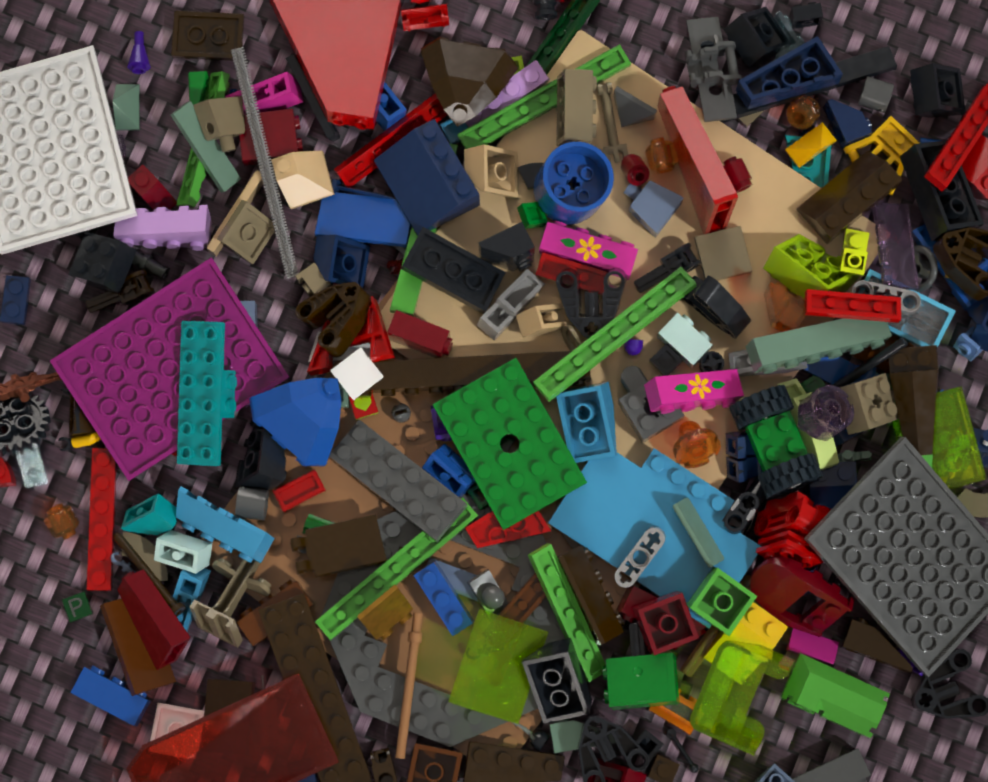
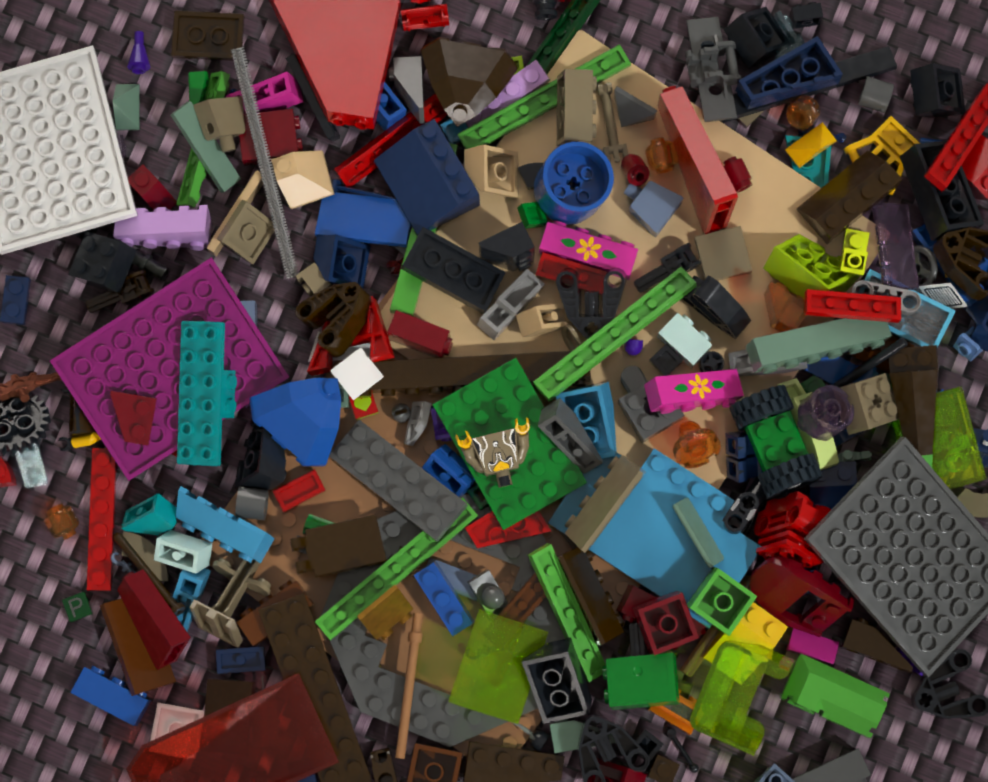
light grey beam [614,526,666,588] -> none
dark blue slope [823,99,872,149] -> none
none -> dark red wing [110,390,157,446]
none -> dark blue plate [216,646,266,674]
none -> slope [389,56,425,124]
none -> light grey tile [404,401,432,446]
none -> dark tan torso [455,418,530,488]
none -> dark grey slope [538,398,603,474]
none -> dark tan slope [564,455,646,553]
none -> white sticker [919,283,968,309]

